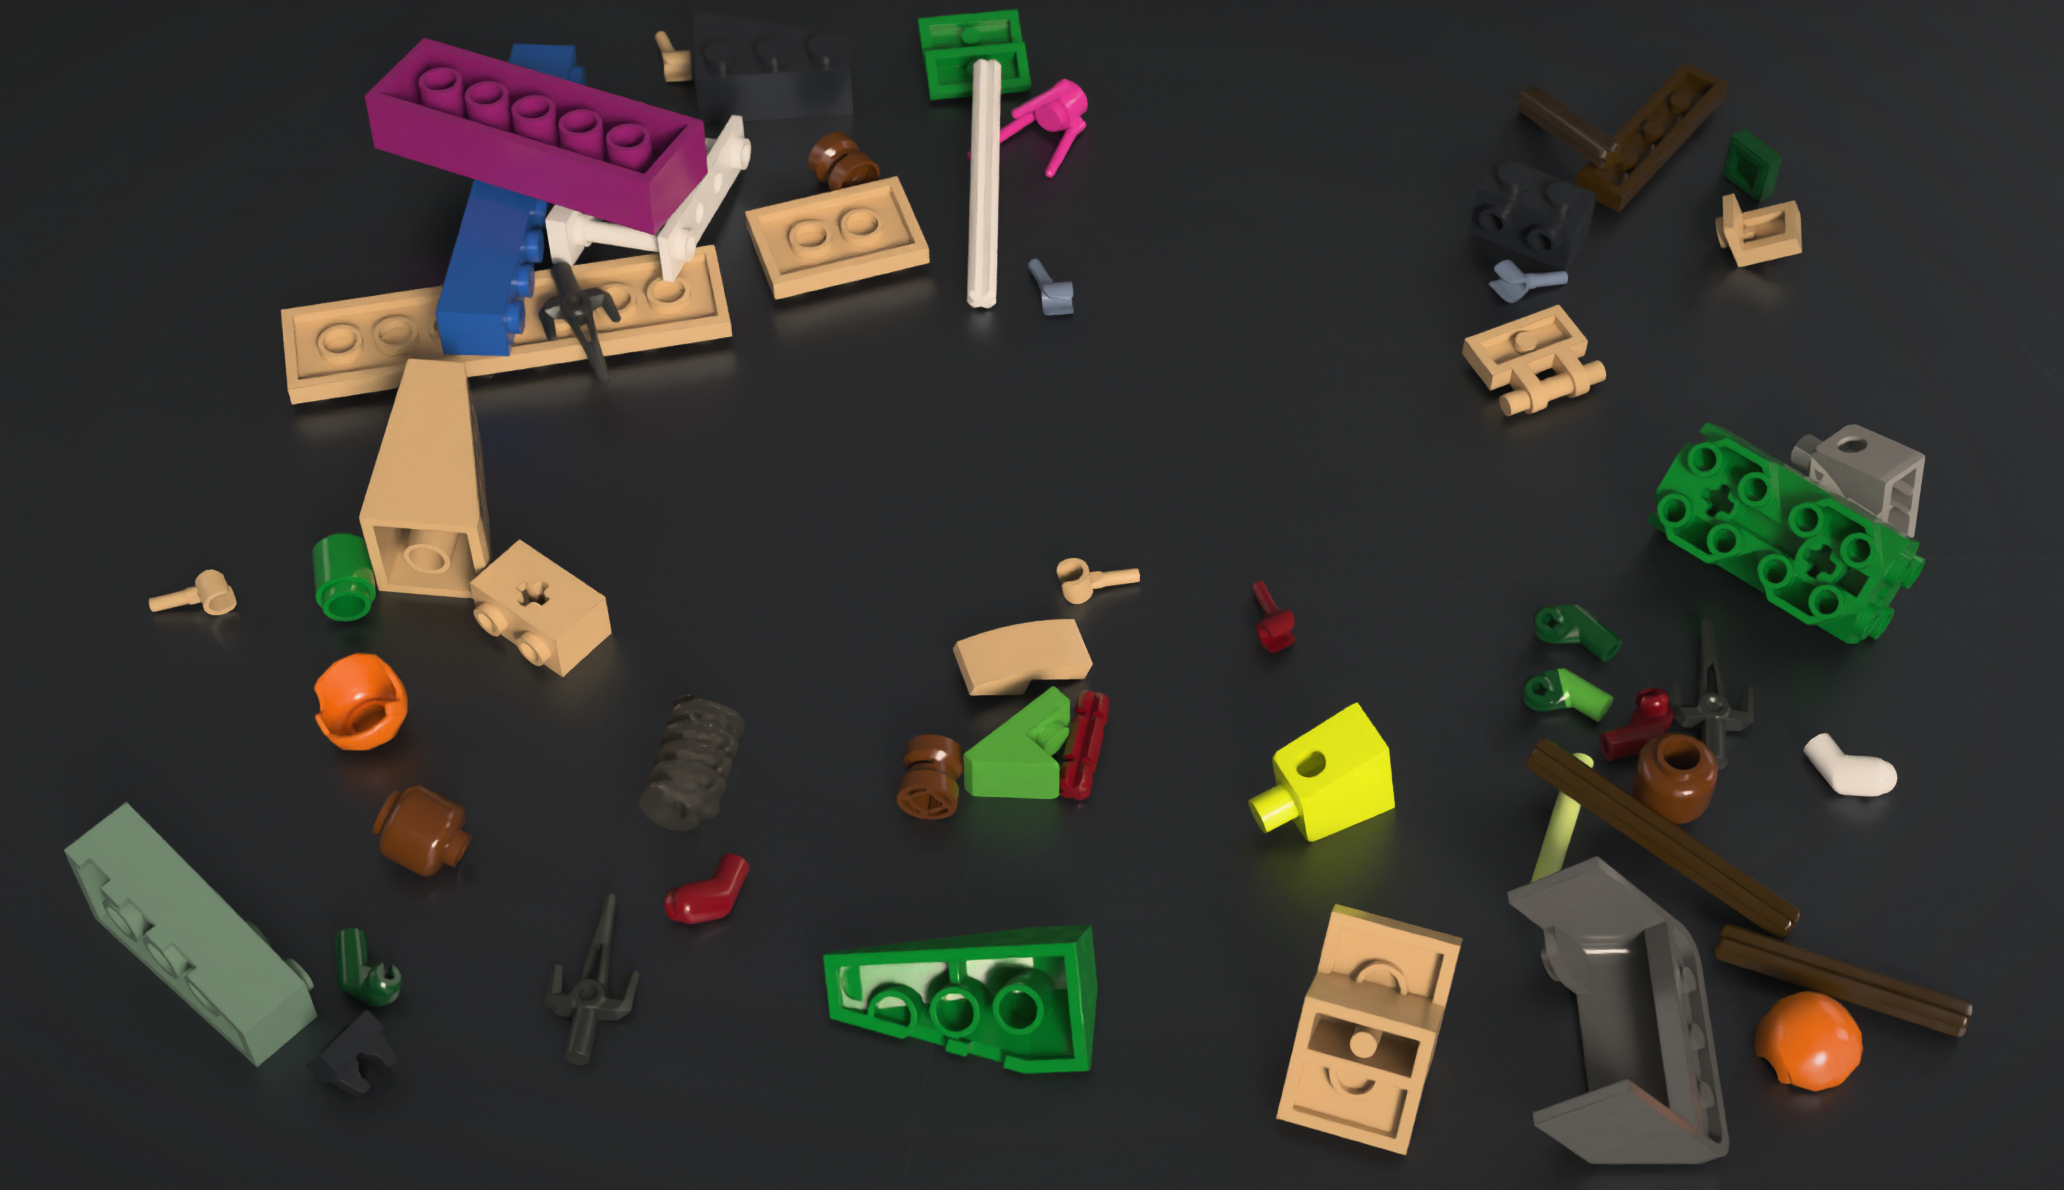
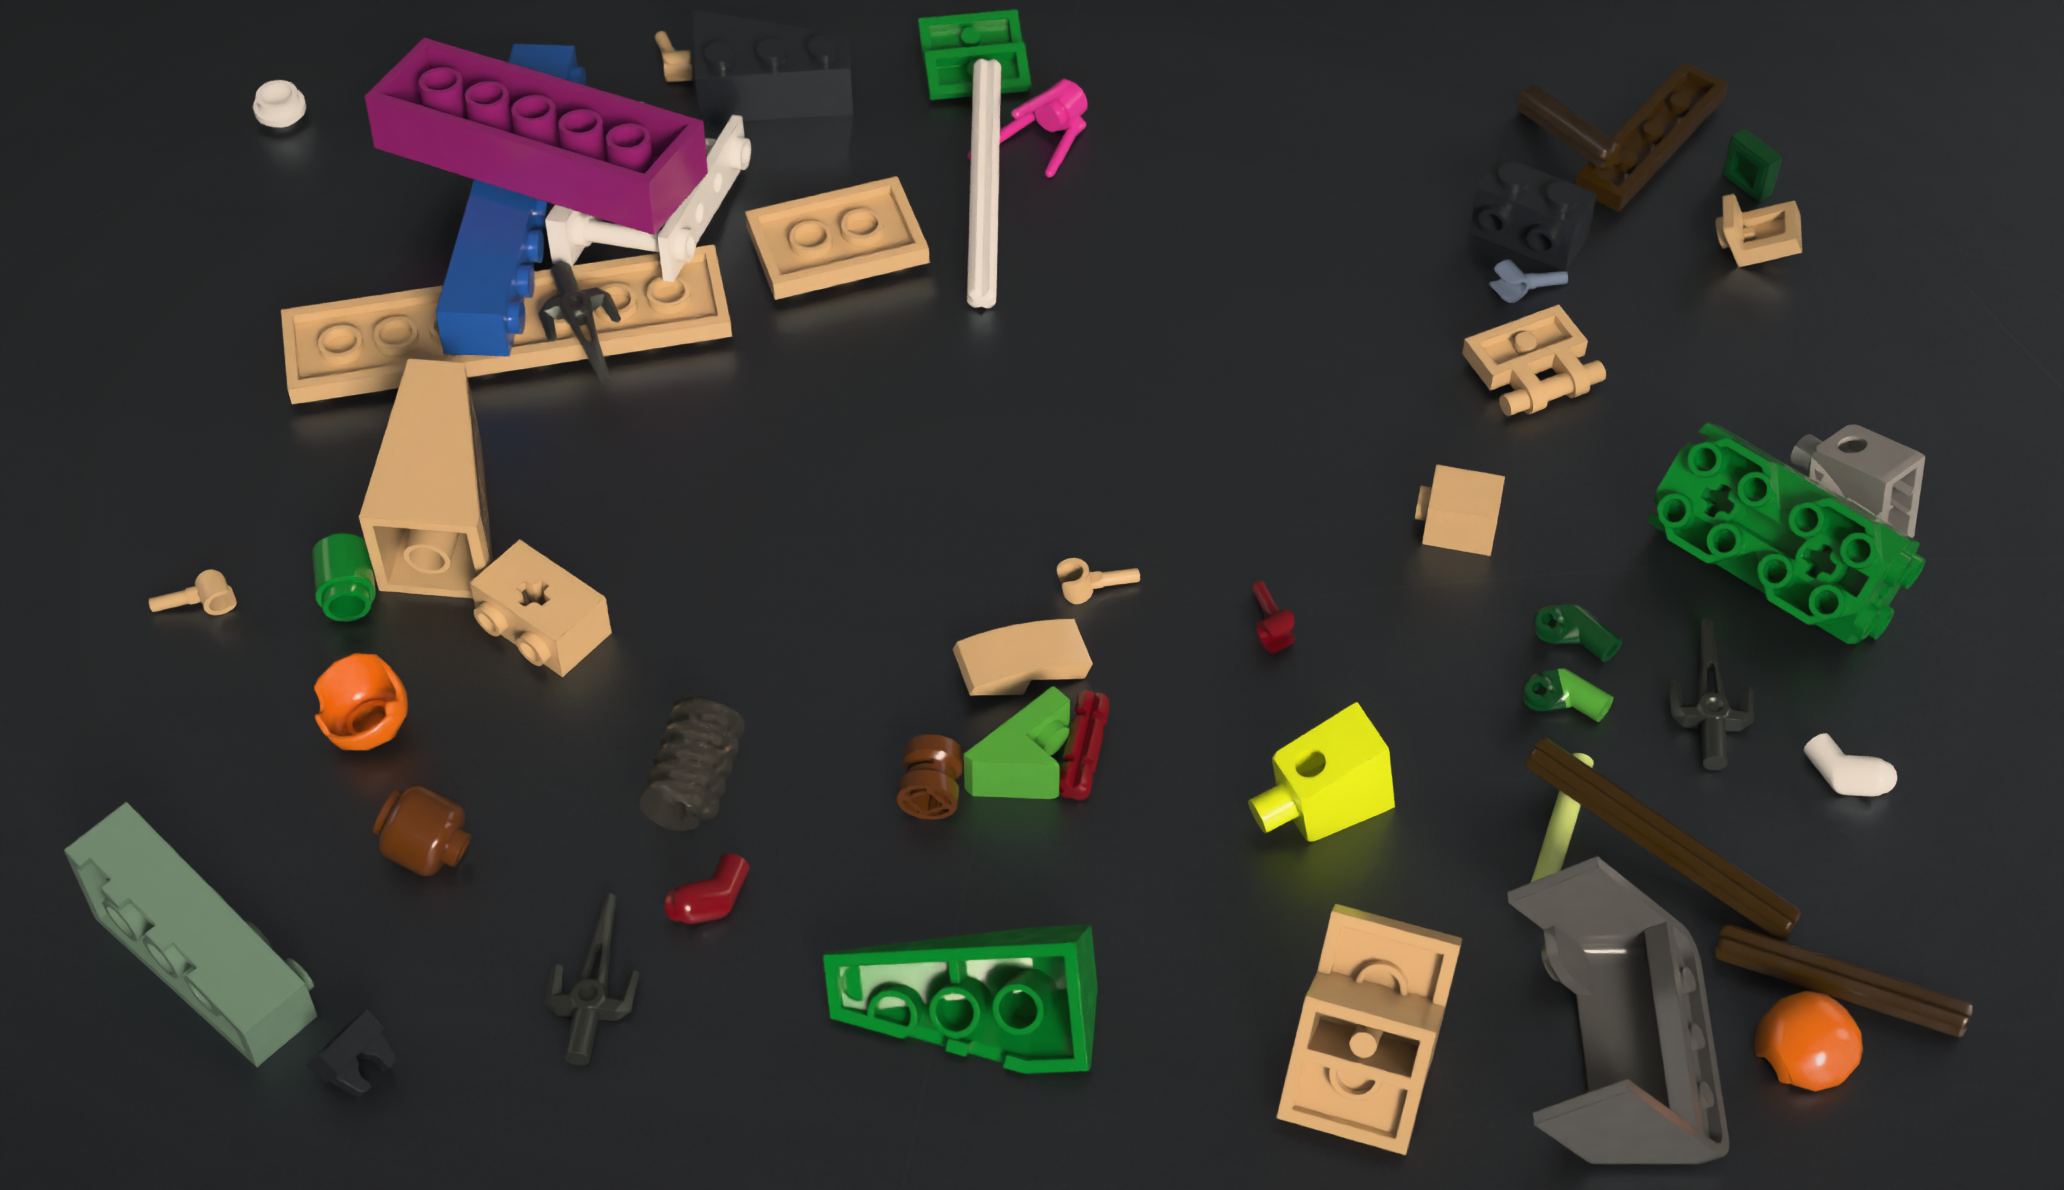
dark green arm [335,928,403,1007] -> none
reddish brown wheel [808,132,880,191] -> none
sand blue hand [1028,259,1073,315] -> none
dark red arm [1599,687,1673,762] -> none
reddish brown head [1631,733,1719,824] -> none
none -> white plate [253,80,306,127]
none -> tan brick [1415,464,1505,556]

